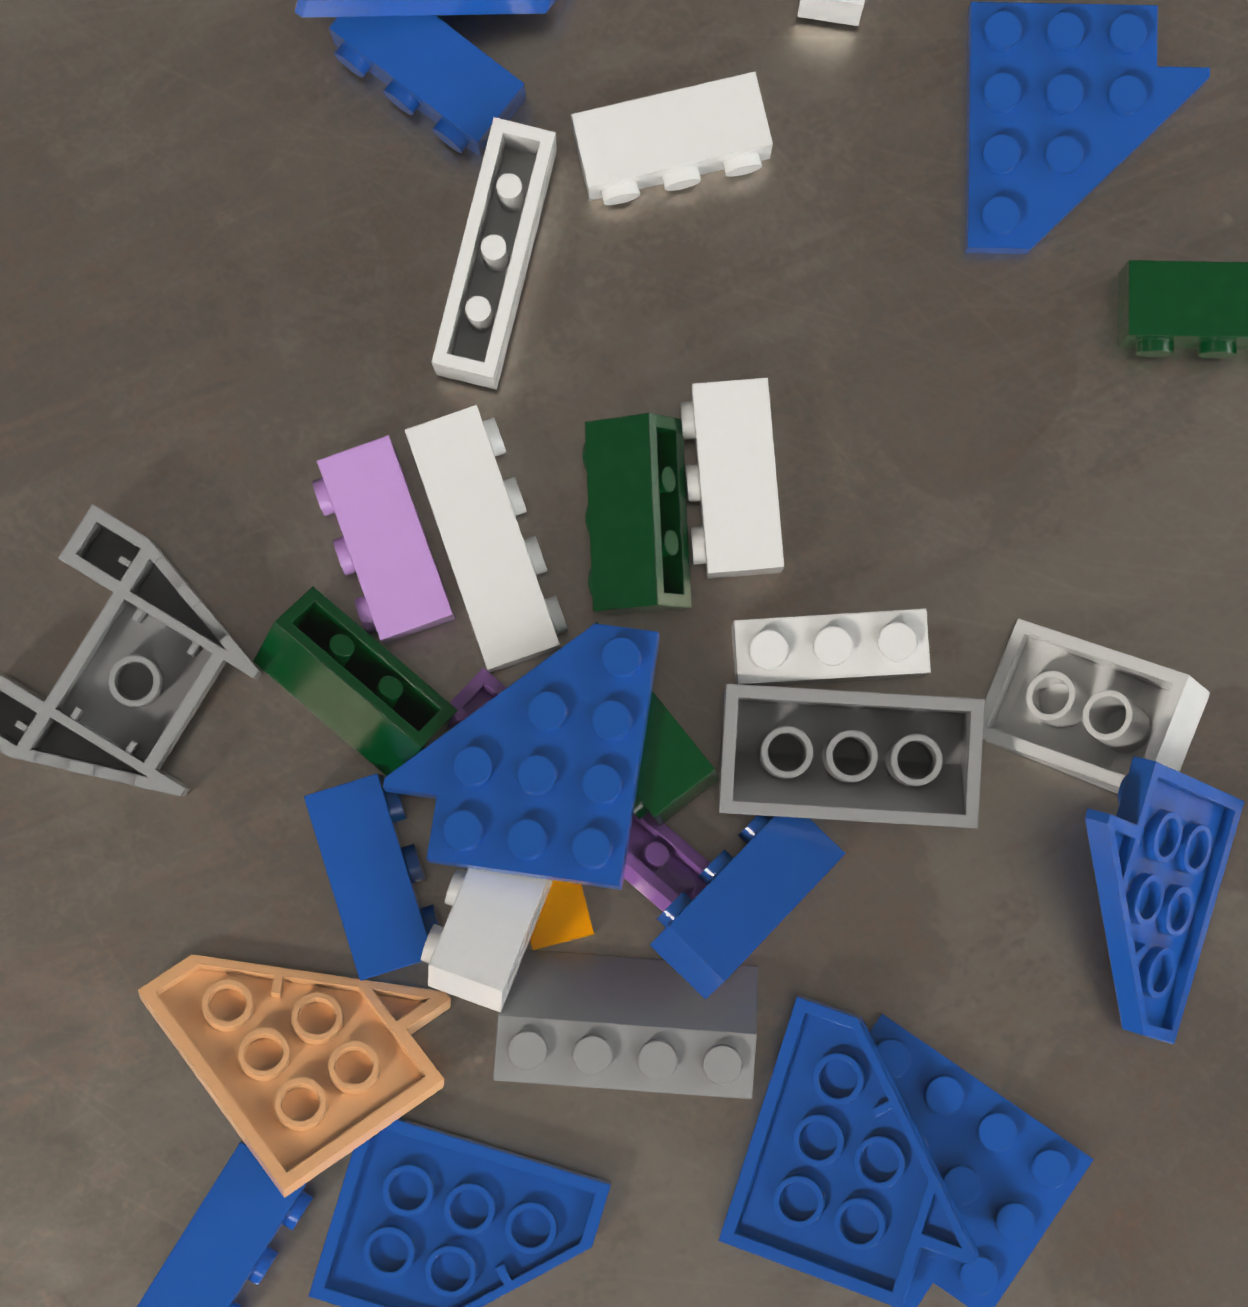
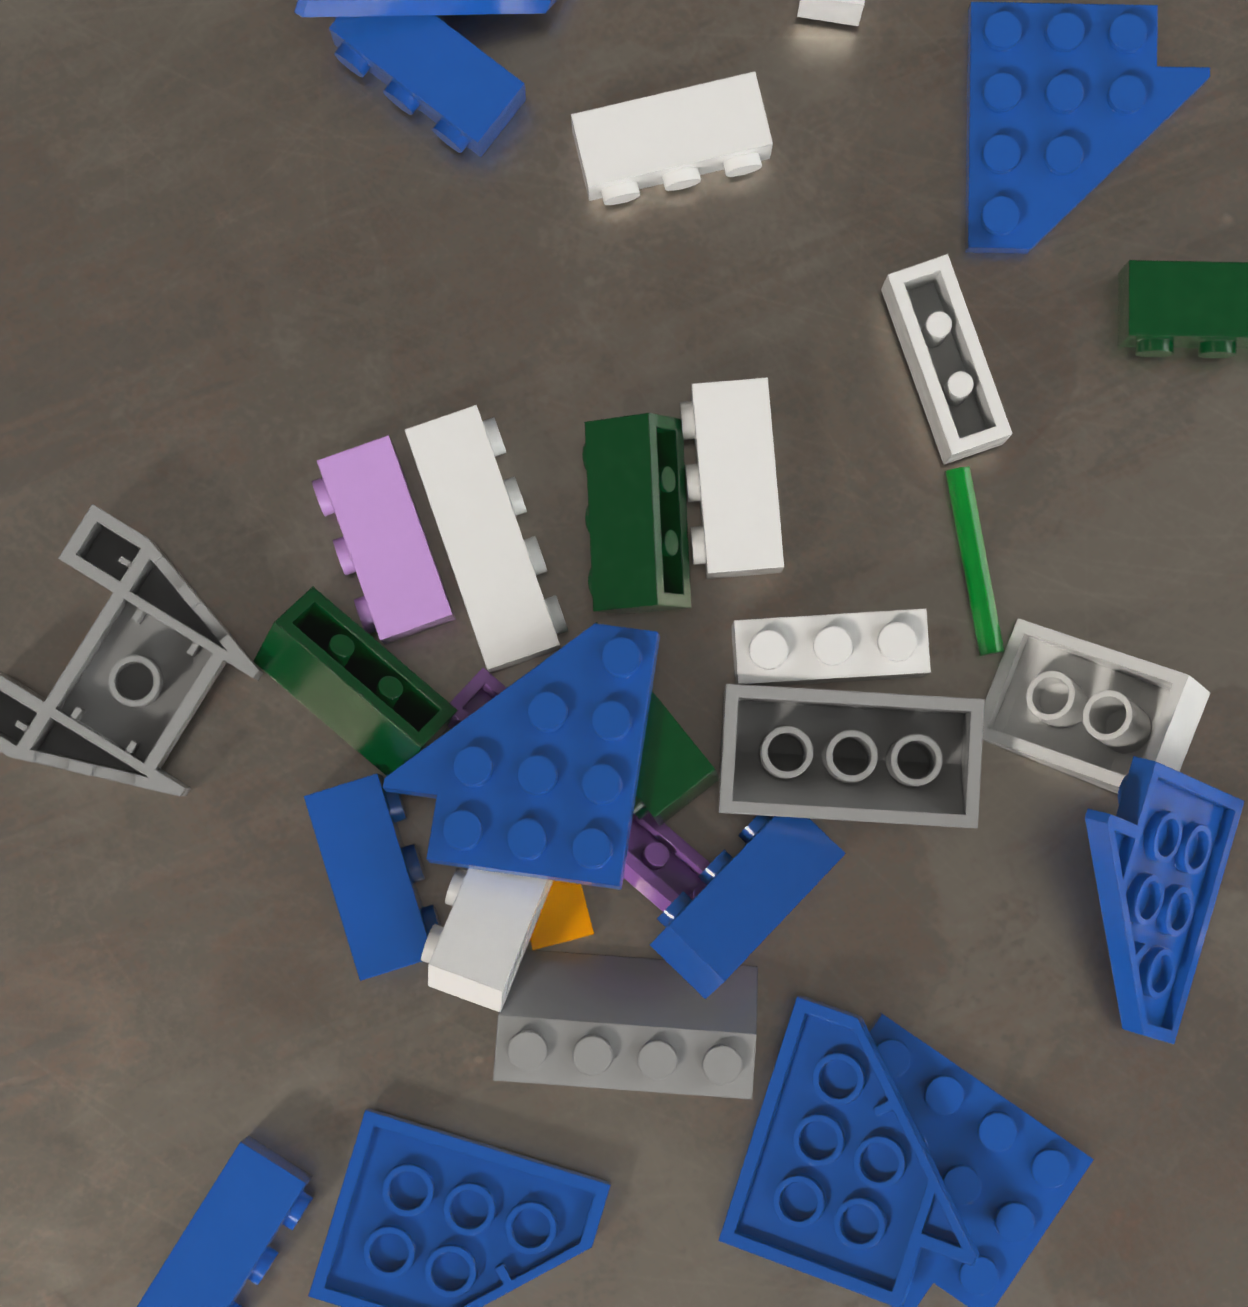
light nougat wing [138,954,451,1198] -> none
white brick [431,117,557,390] -> none
none -> white brick [881,254,1012,465]
none -> green bar [945,466,1005,656]

